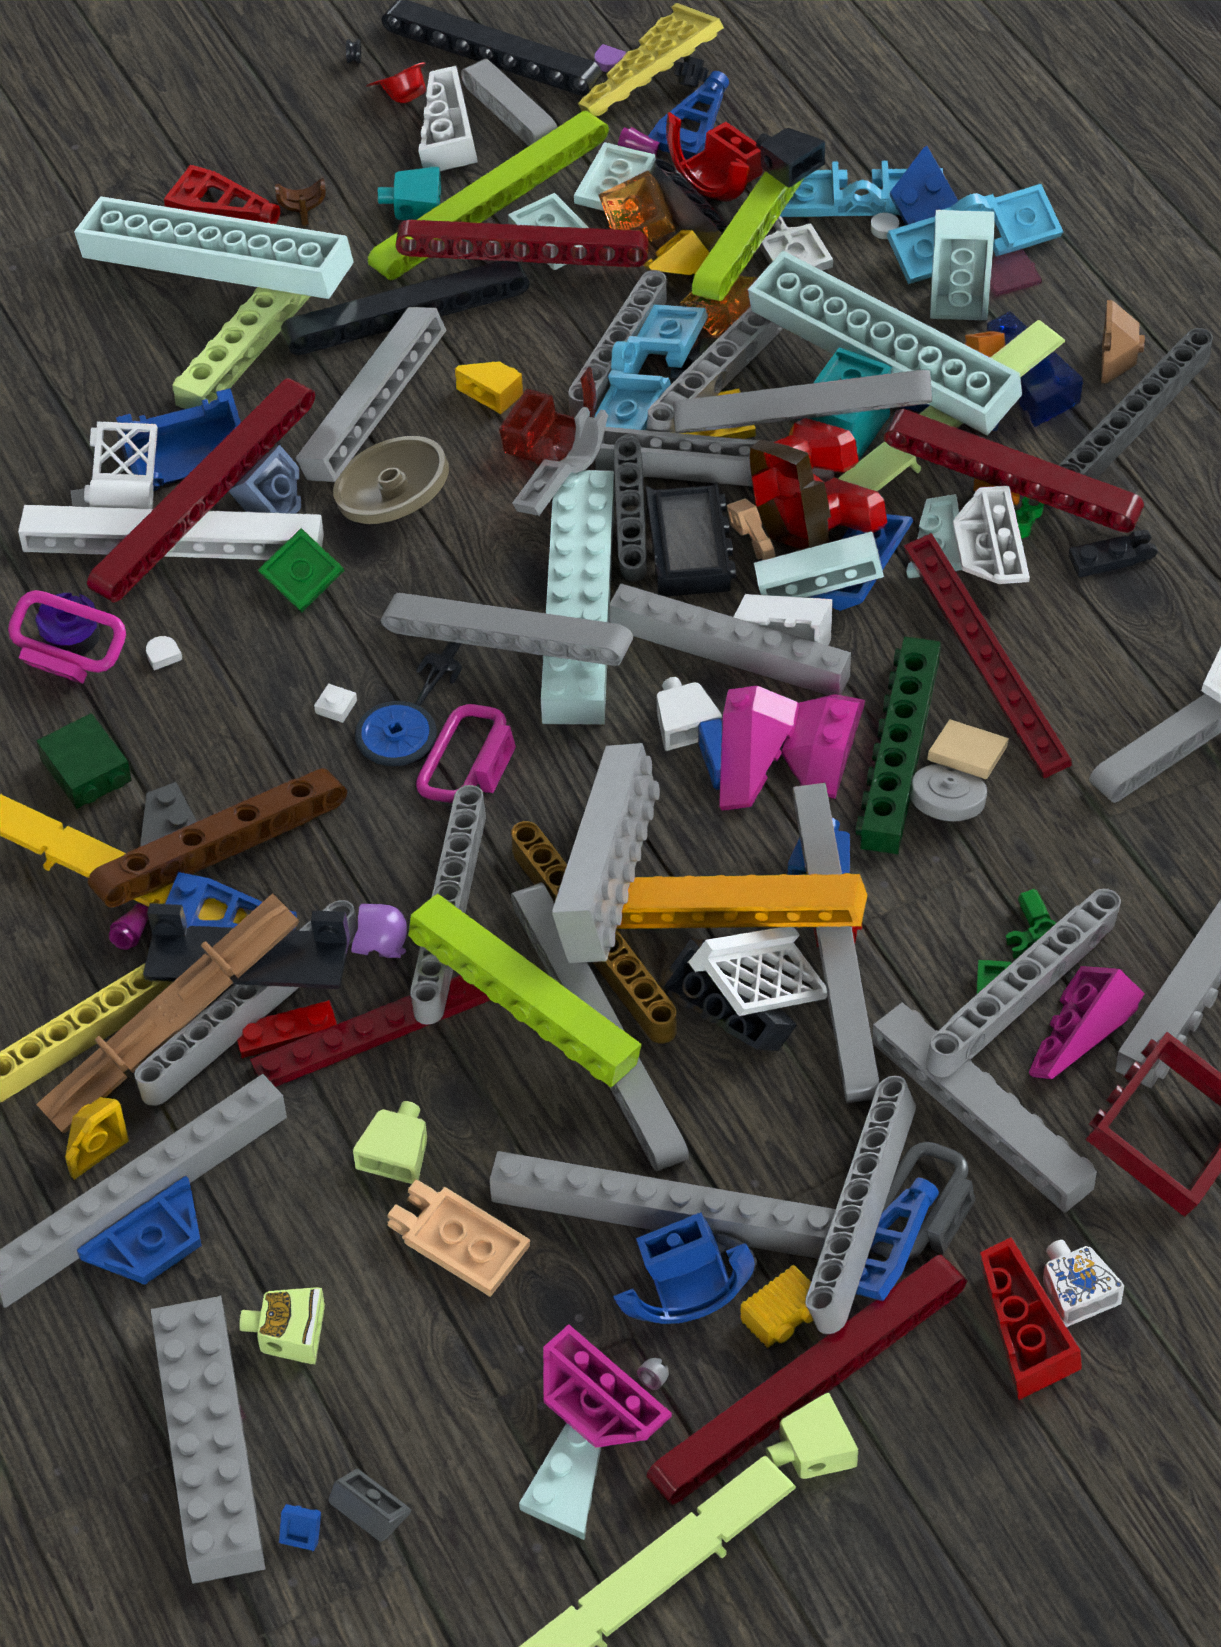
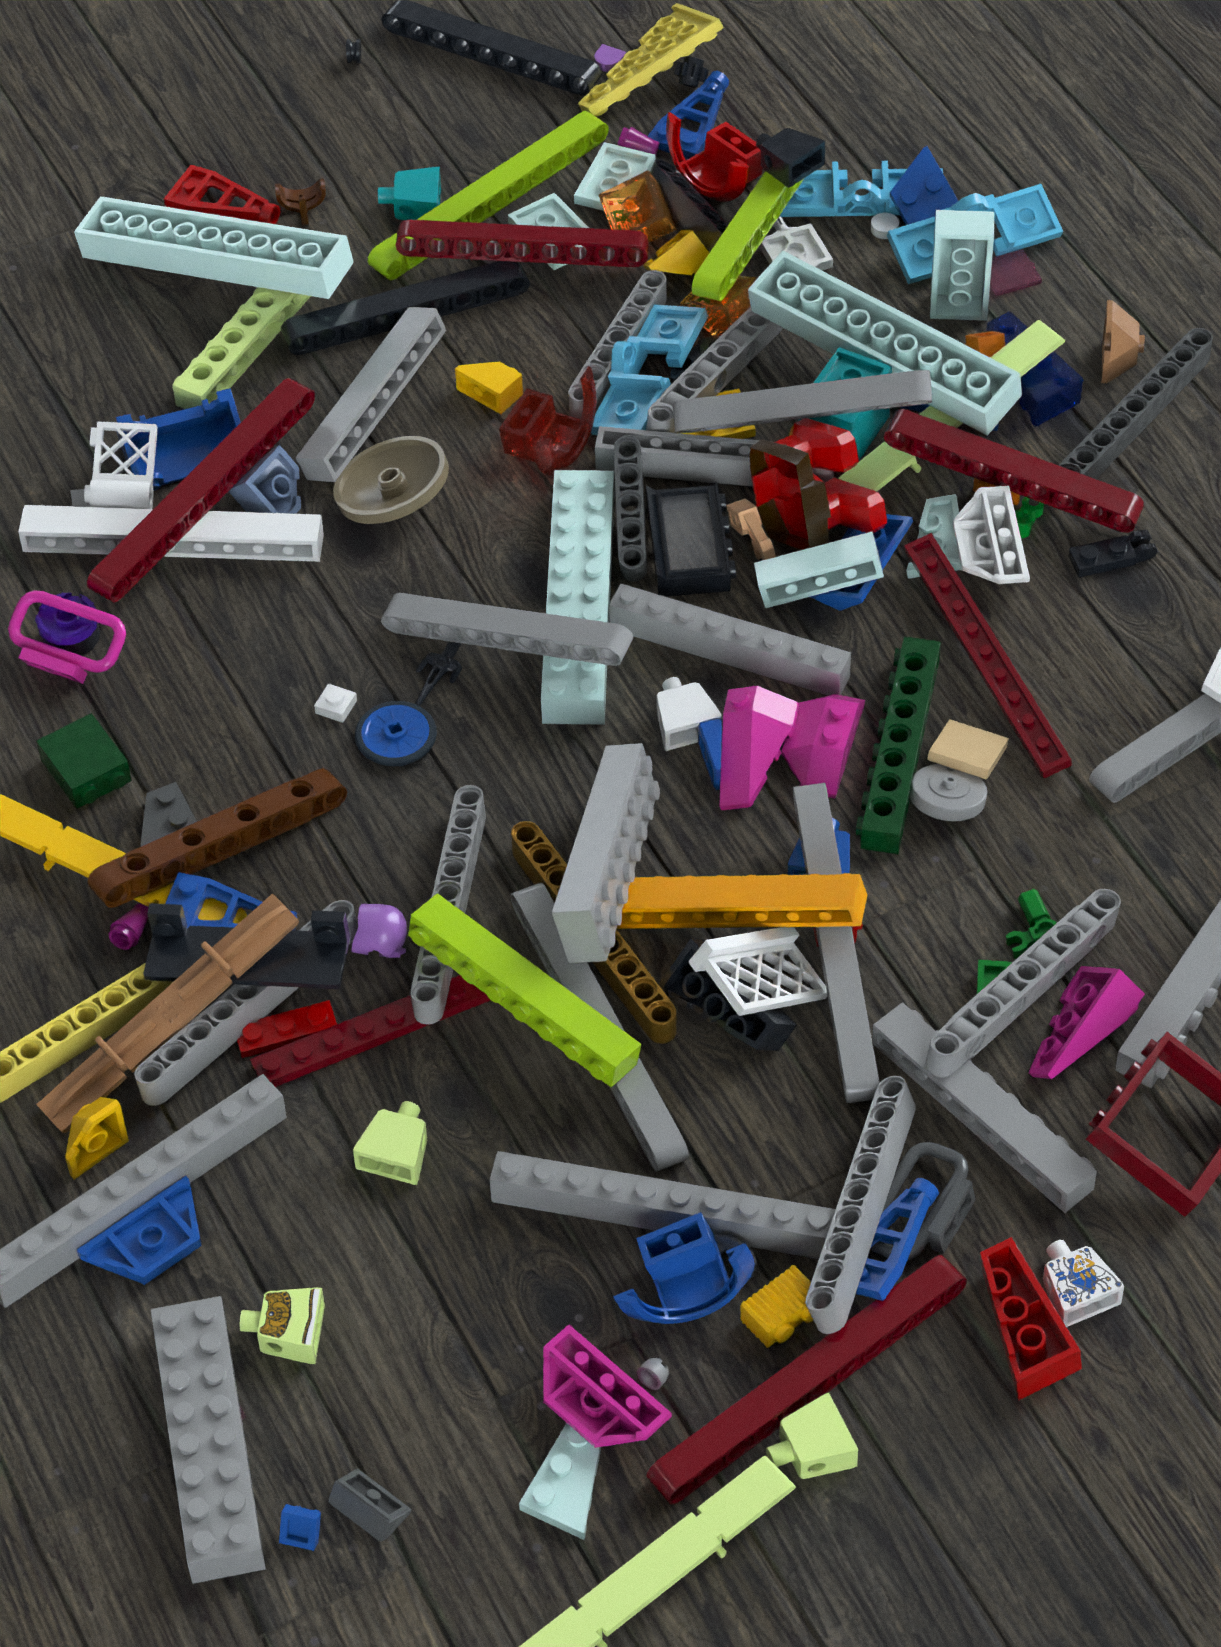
white tile [146,636,182,670] -> none
green tile [258,528,344,613] -> none
red piece [366,62,426,103] -> none
light nougat tile [388,1180,530,1297] -> none
dark pink bar [416,704,516,803] -> none
white wedge [418,66,478,171] -> none
light grey beam [461,59,558,146] -> none
light grey piece [512,407,608,516] -> none
white wedge [734,594,832,645] -> none

